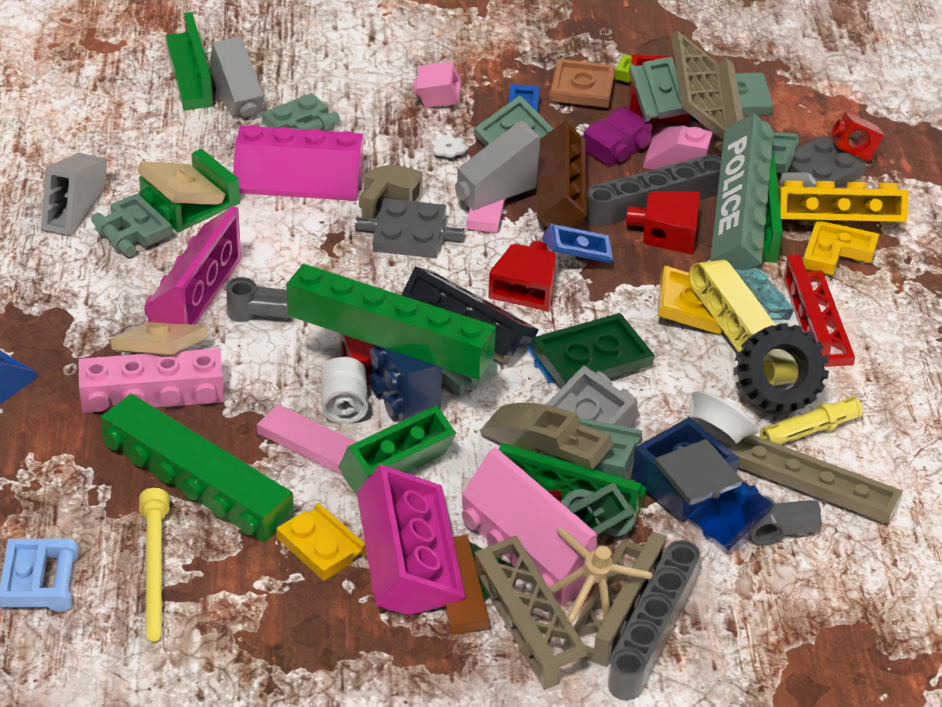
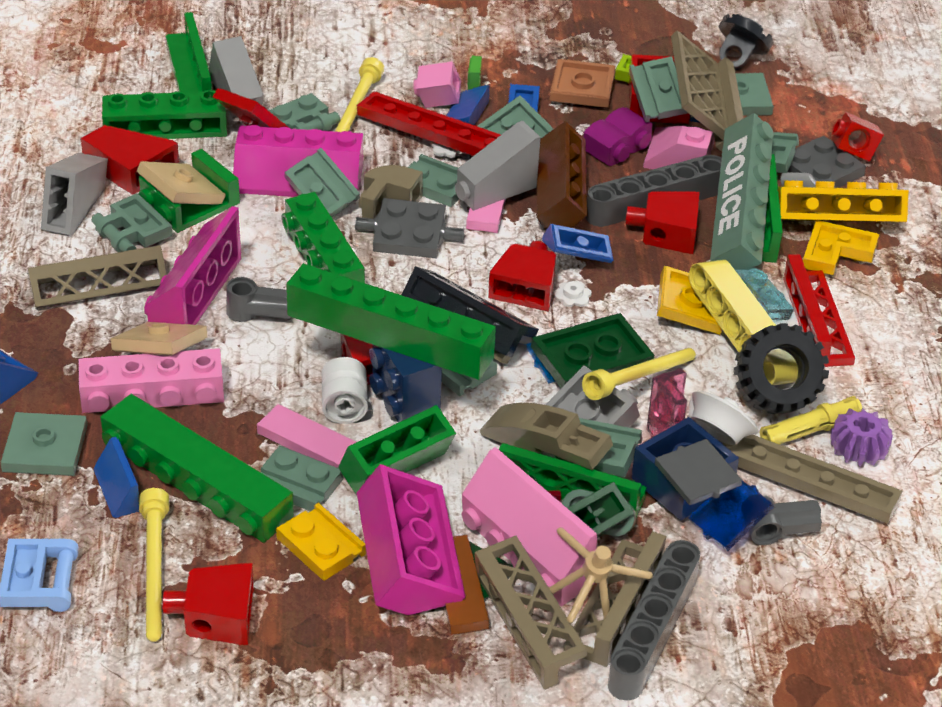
none -> sand green plate [1,412,88,476]
none -> dark tan fence [27,245,167,309]
none -> red slope [81,125,179,195]
none -> blue slope [94,437,139,518]
none -> green brick [102,90,227,139]
none -> red torso [163,563,254,645]
none -> red plate [212,88,291,129]
none -> sand green plate [261,445,343,511]
none -> green brick [282,192,365,283]
none -> sand green plate [285,148,360,217]
none -> light yellow piece [335,57,385,132]
none -> red plate [357,91,501,156]
none -> sand green plate [408,154,459,207]
none -> blue slope [446,85,490,125]
none -> bright green tile [467,56,482,90]
none -> white plant [554,281,592,307]
none -> light yellow piece [582,348,696,400]
none -> clear pink bracket [646,368,688,438]
none -> black tile [718,14,774,71]
none -> medium lavender gear [830,408,893,467]

